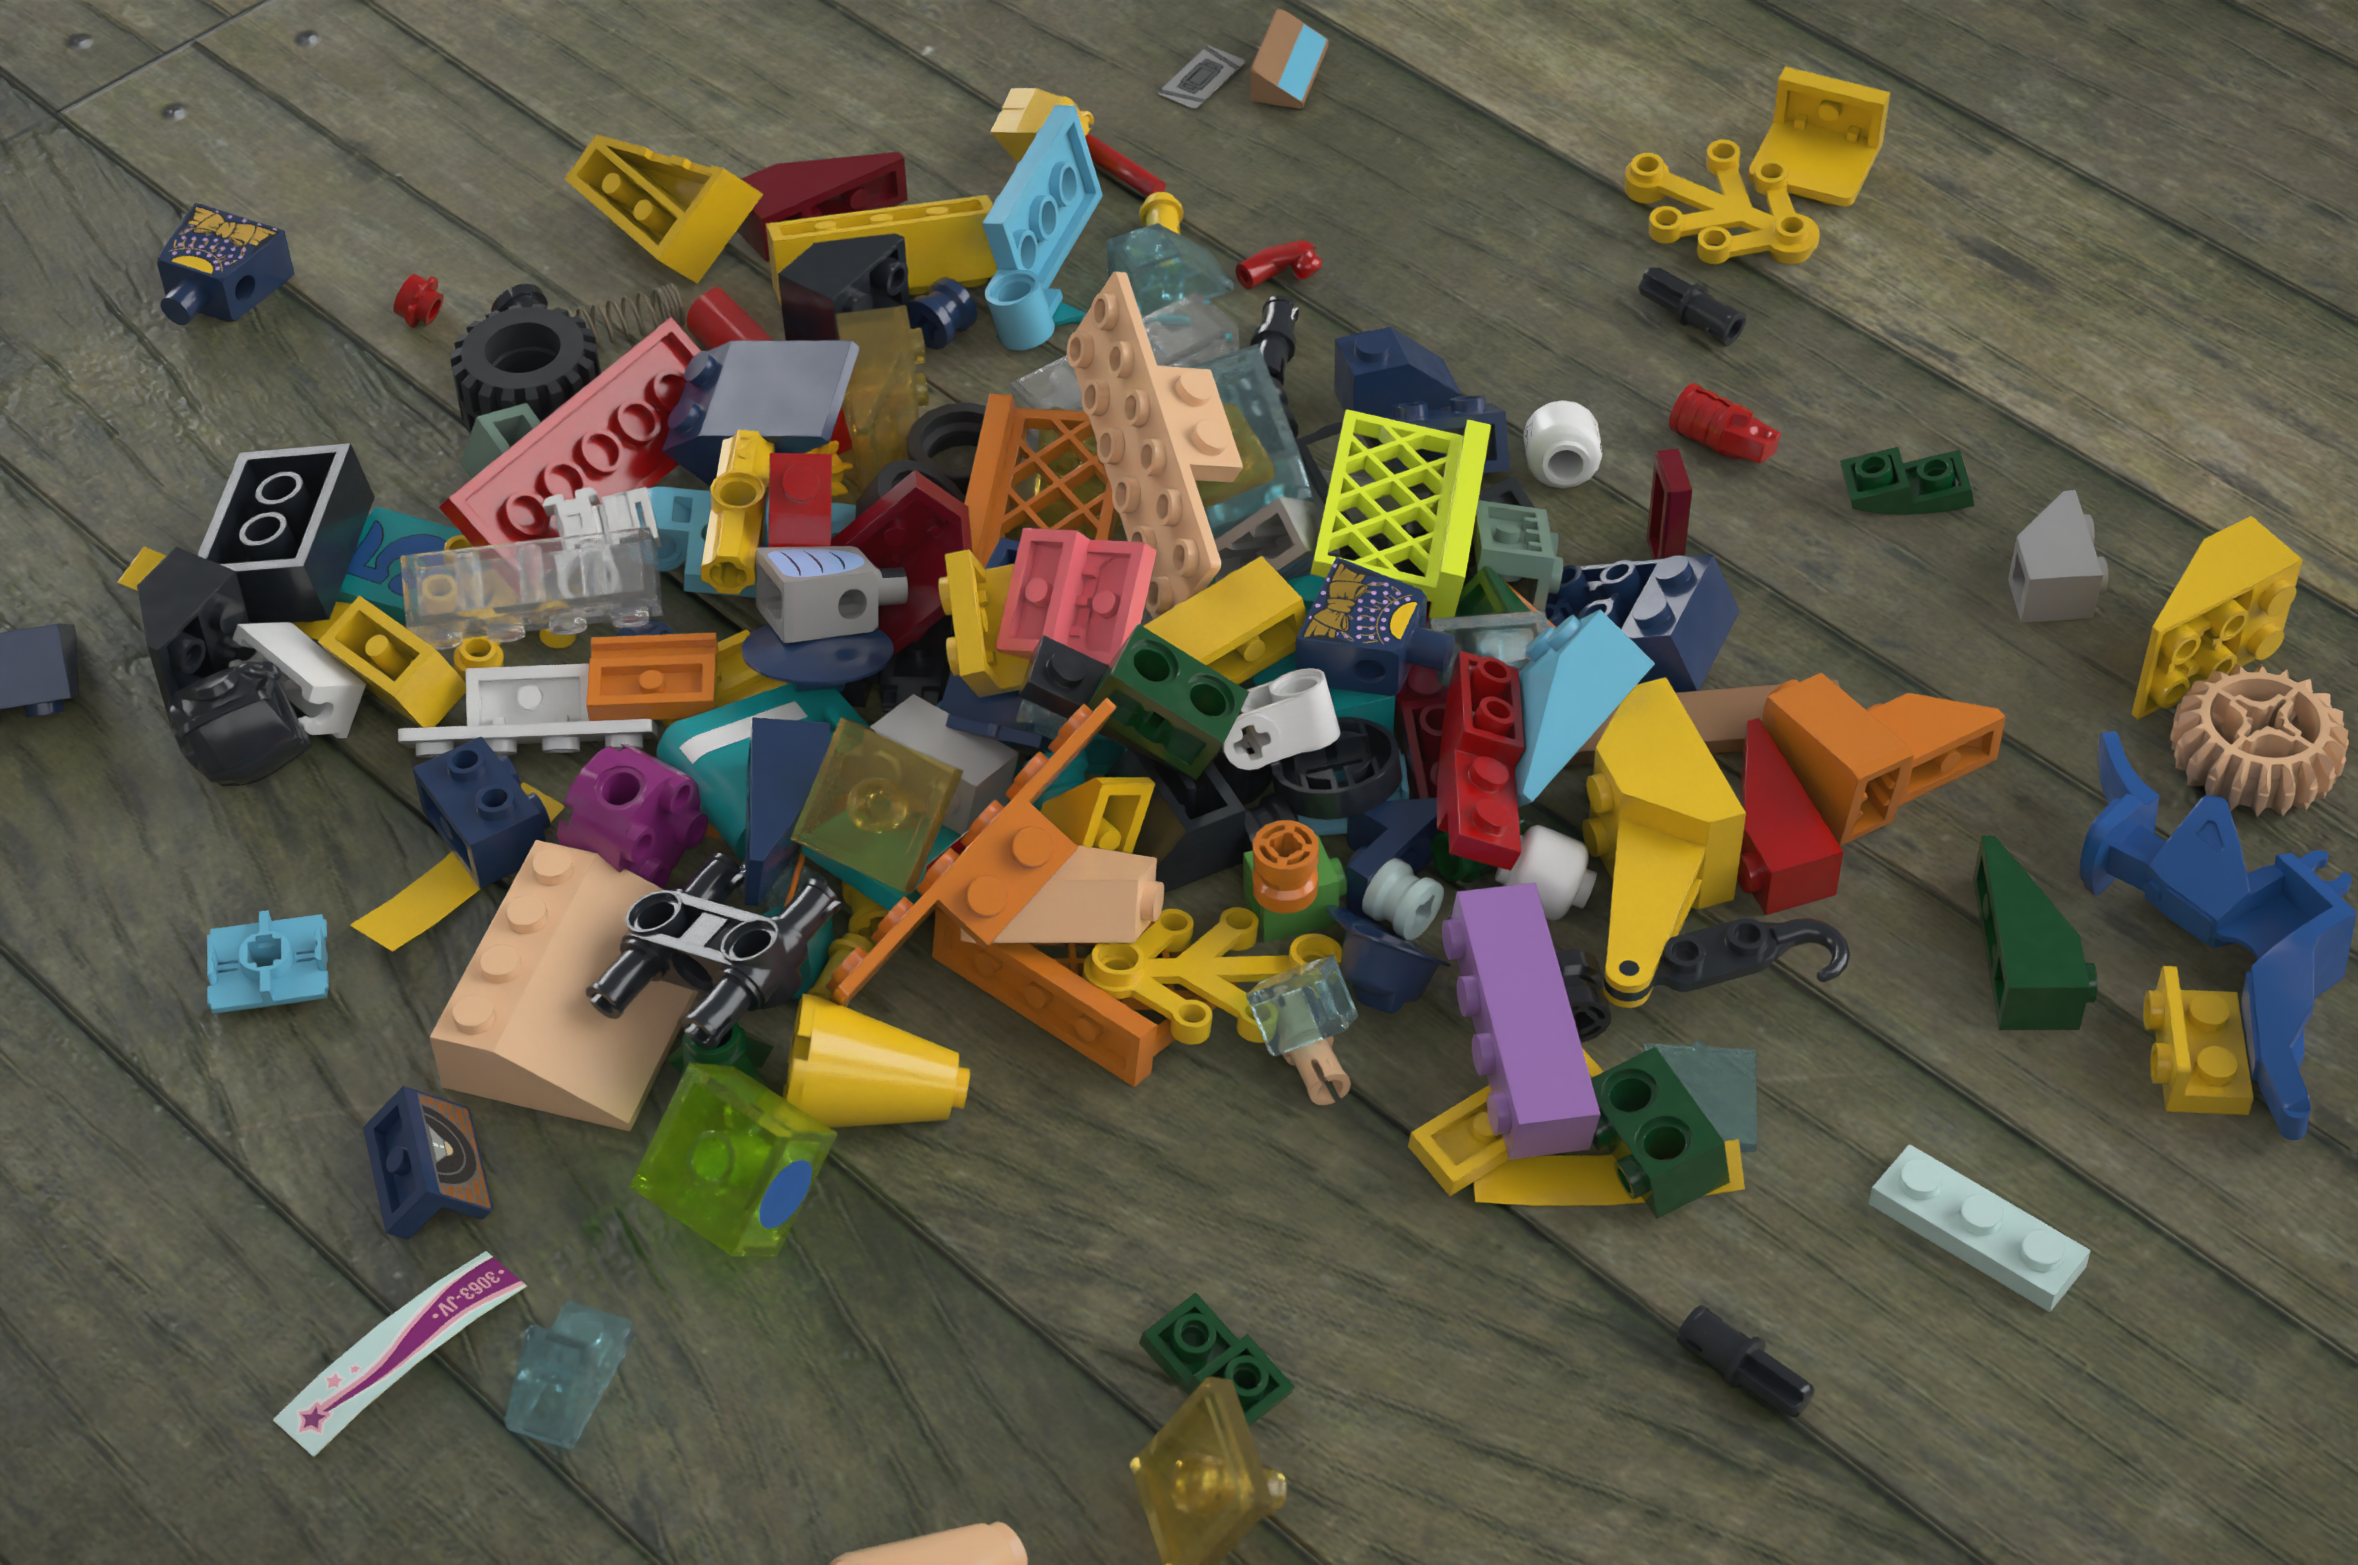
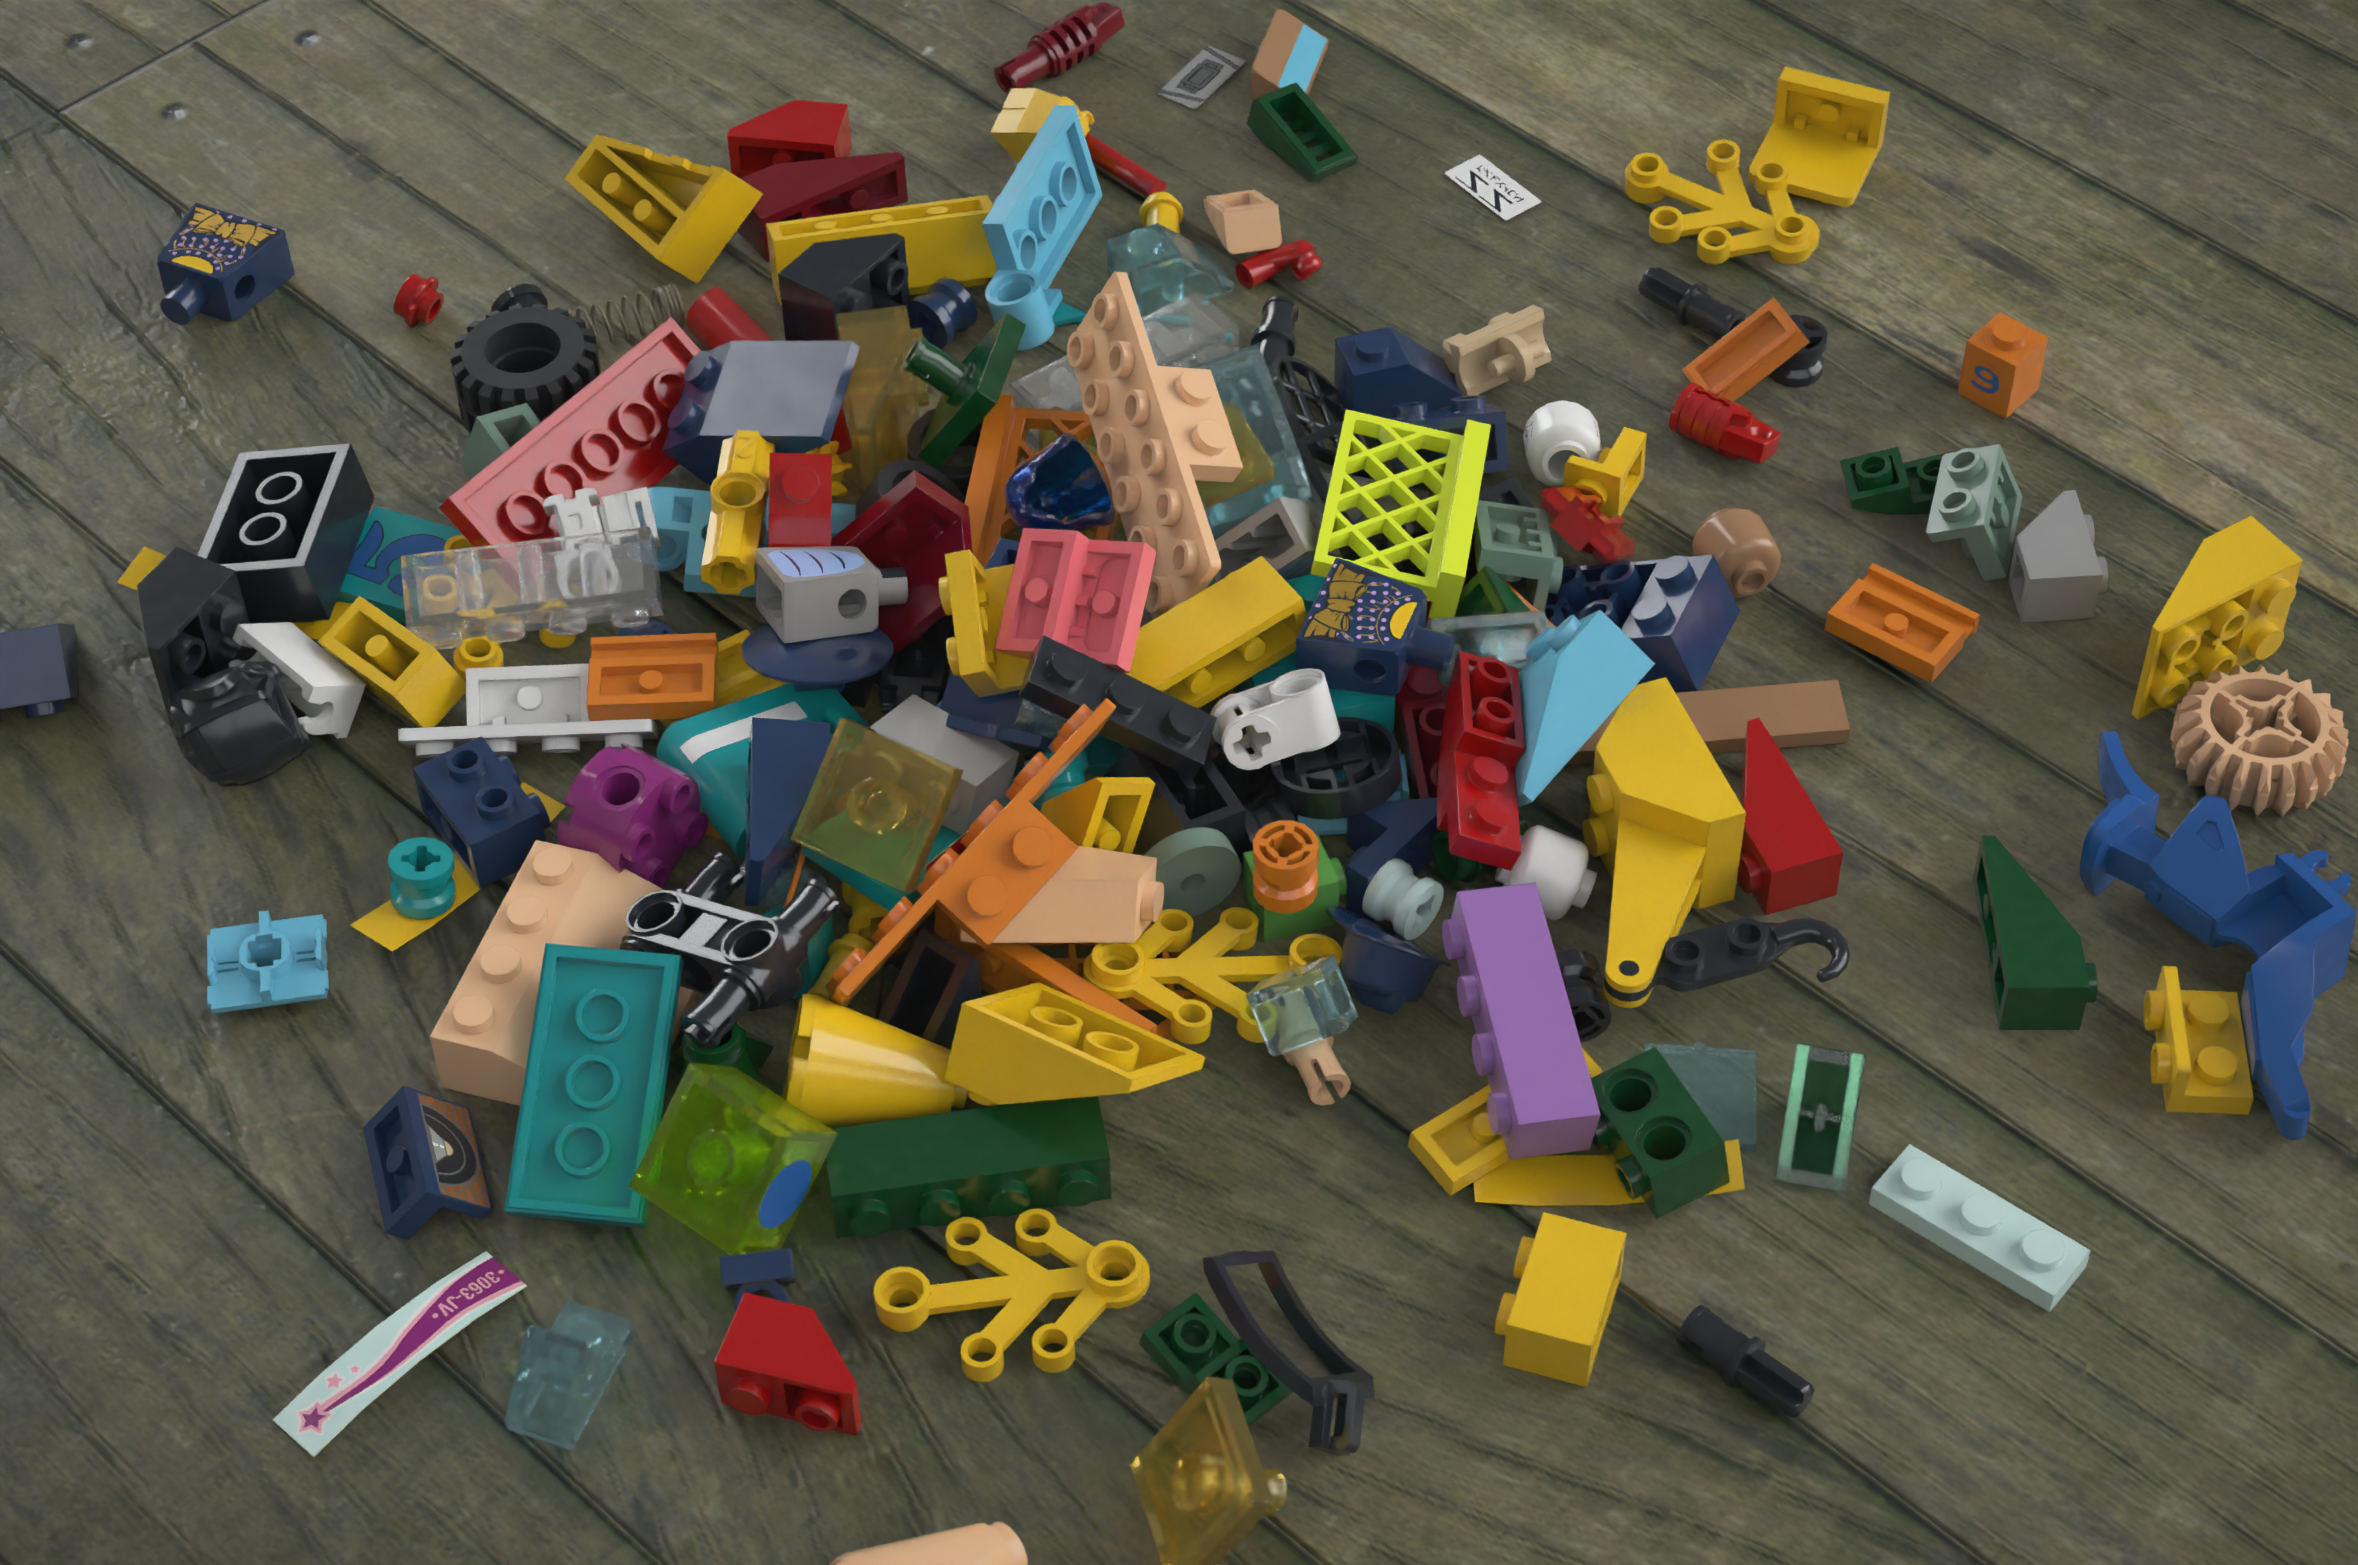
dark green brick [1087,623,1249,780] -> none
dark red tile [1646,448,1692,560] -> none
orange slope [1761,672,1914,846] -> none
orange slope [1866,693,2006,806] -> none
none -> teal wheel [388,837,456,919]
none -> teal tile [504,943,684,1228]
none -> red slope [714,1292,862,1436]
none -> dark blue tile [719,1248,796,1313]
none -> red slope [727,100,851,179]
none -> dark green brick [822,1096,1112,1238]
none -> yellow plant [873,1208,1150,1382]
none -> black slope [875,928,982,1050]
none -> dark green tile [901,312,1026,469]
none -> yellow slope [944,982,1205,1106]
none -> dark red hinge [994,2,1125,94]
none -> clear blue hair [1004,433,1115,532]
none -> sand green piece [1144,827,1241,917]
none -> light nougat slope [1203,189,1282,254]
none -> black sword [1203,1251,1375,1456]
none -> dark green slope [1247,82,1358,182]
none -> black window [1267,355,1371,479]
none -> tan hips [1442,305,1552,396]
none -> white sticker [1445,155,1541,221]
none -> yellow brick [1494,1212,1626,1387]
none -> red piece [1540,487,1635,564]
none -> yellow bracket [1563,427,1647,518]
none -> orange tile [1682,297,1810,402]
none -> medium nougat head [1692,508,1781,598]
none -> black wheel [1768,315,1828,388]
none -> clear green slope [1775,1042,1866,1192]
none -> orange plate [1824,563,1980,683]
none -> sand green bracket [1926,444,2022,581]
none -> orange brick [1958,312,2049,419]

